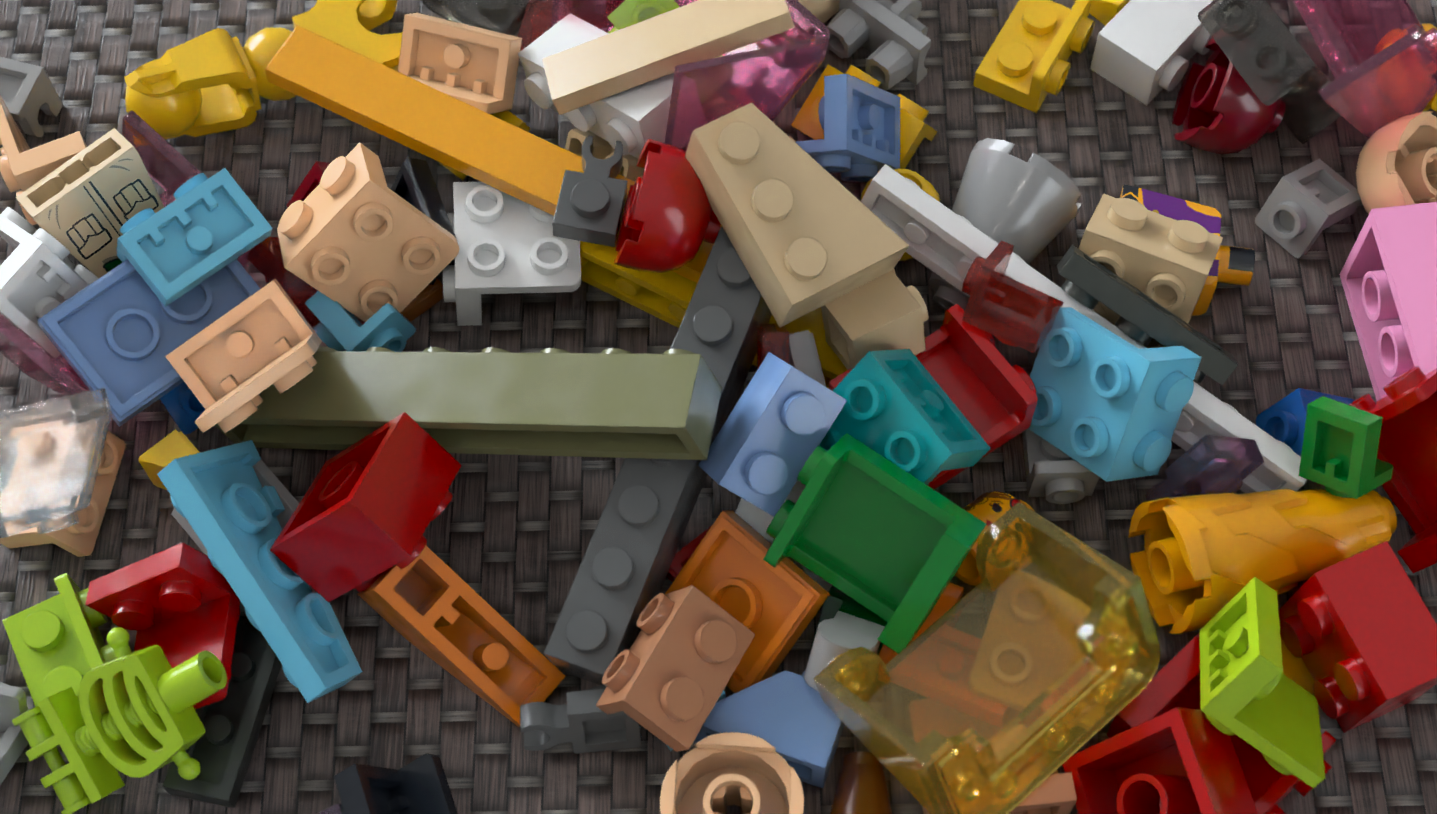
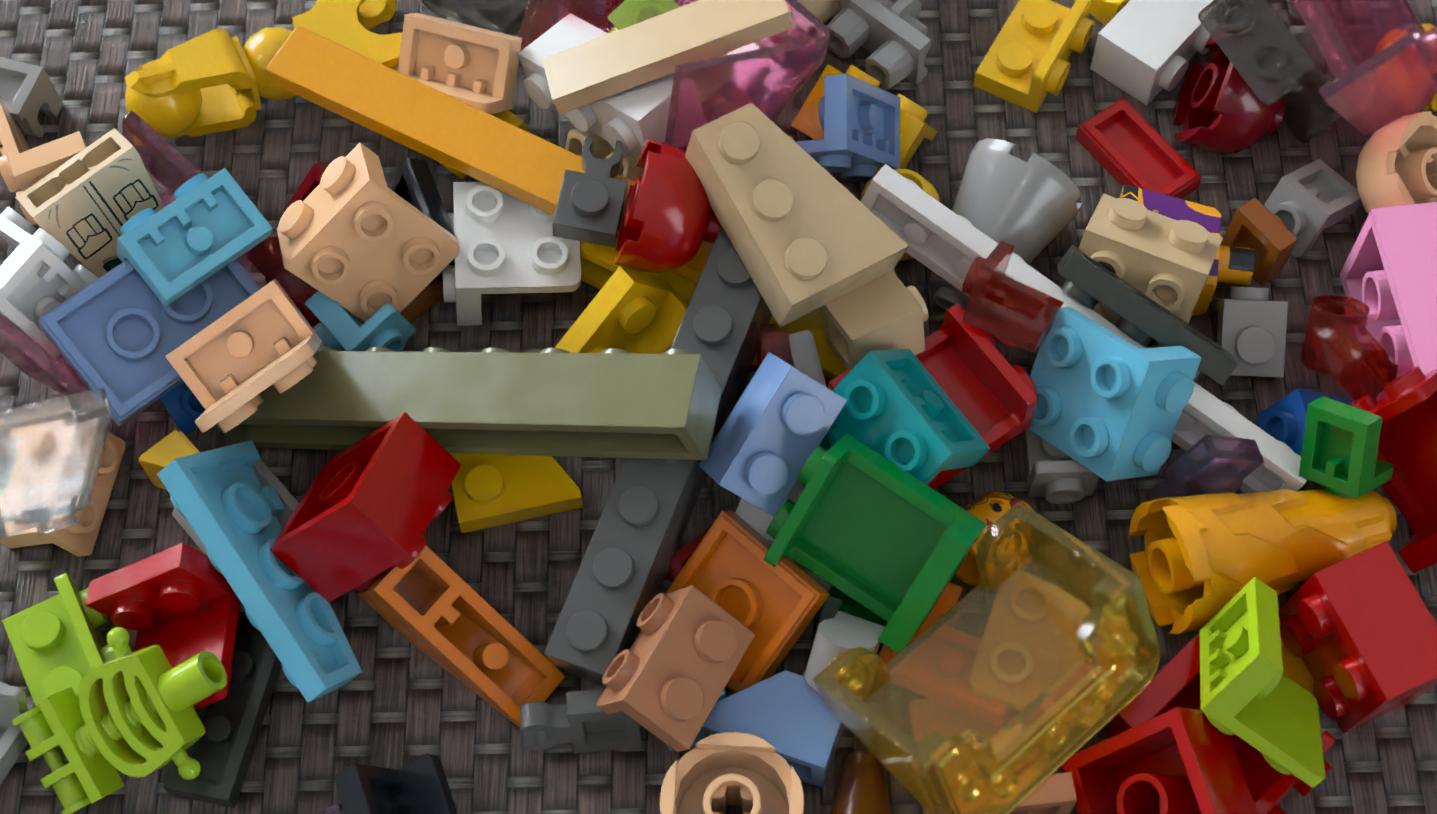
none -> yellow wing [449,453,584,533]
none -> yellow bracket [555,266,688,354]
none -> red tile [1075,98,1202,199]
none -> light grey bracket [1212,287,1288,378]
none -> dark orange plate [1221,198,1298,286]
none -> clear red piece [1299,294,1398,401]

